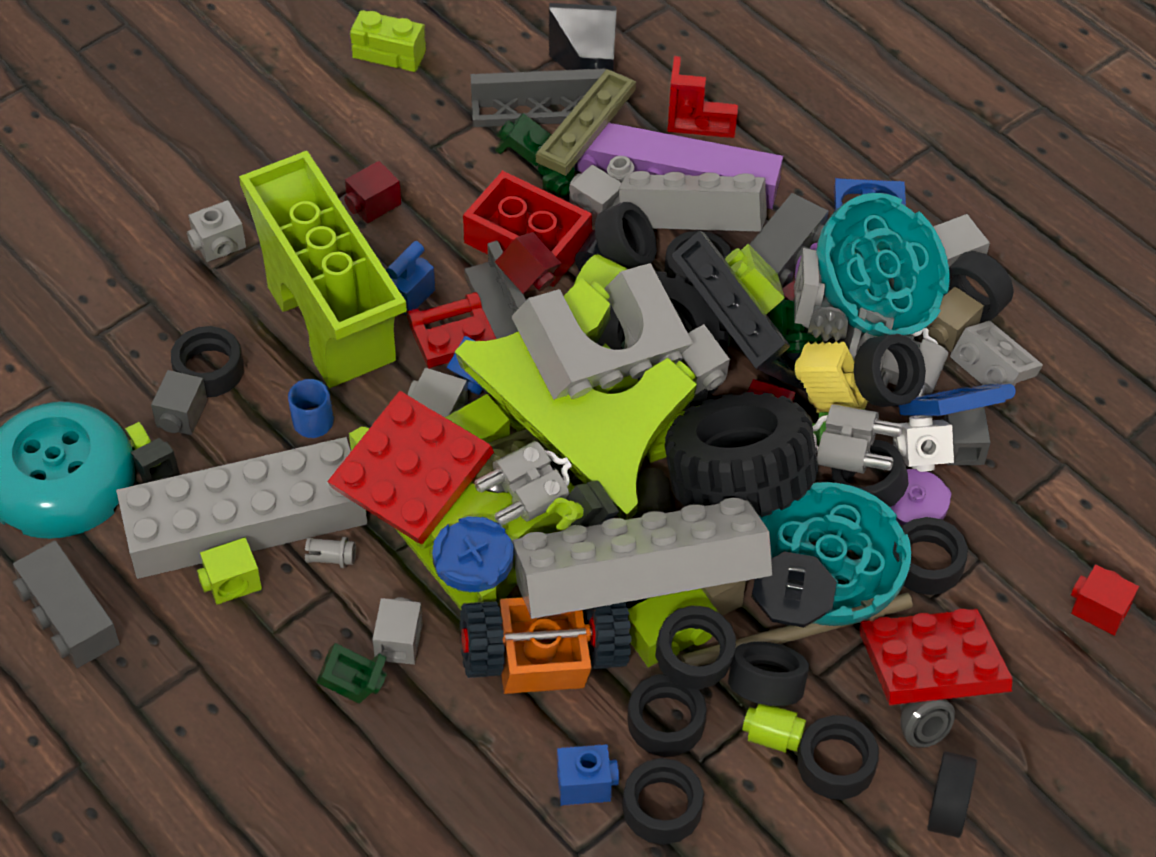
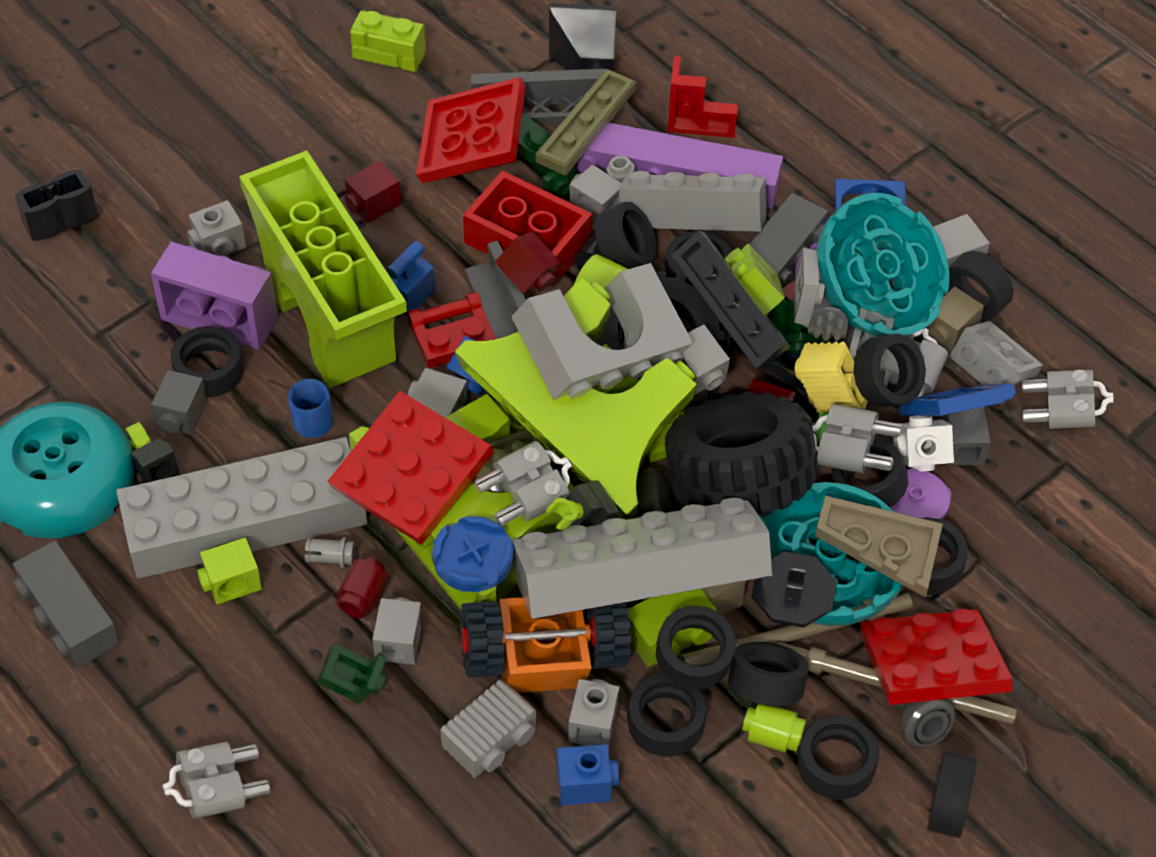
black tyre [622,758,704,845] -> none
red brick [1070,564,1139,636] -> none
none -> black brick [15,170,98,241]
none -> medium lavender brick [151,242,278,351]
none -> light grey piece [163,742,270,819]
none -> dark red brick [336,557,389,618]
none -> red plate [416,77,526,183]
none -> light grey brick [441,679,536,778]
none -> light grey brick [568,679,619,749]
none -> dark tan bar [778,642,1017,725]
none -> dark tan wing [815,496,943,598]
none -> light grey piece [1021,370,1113,429]

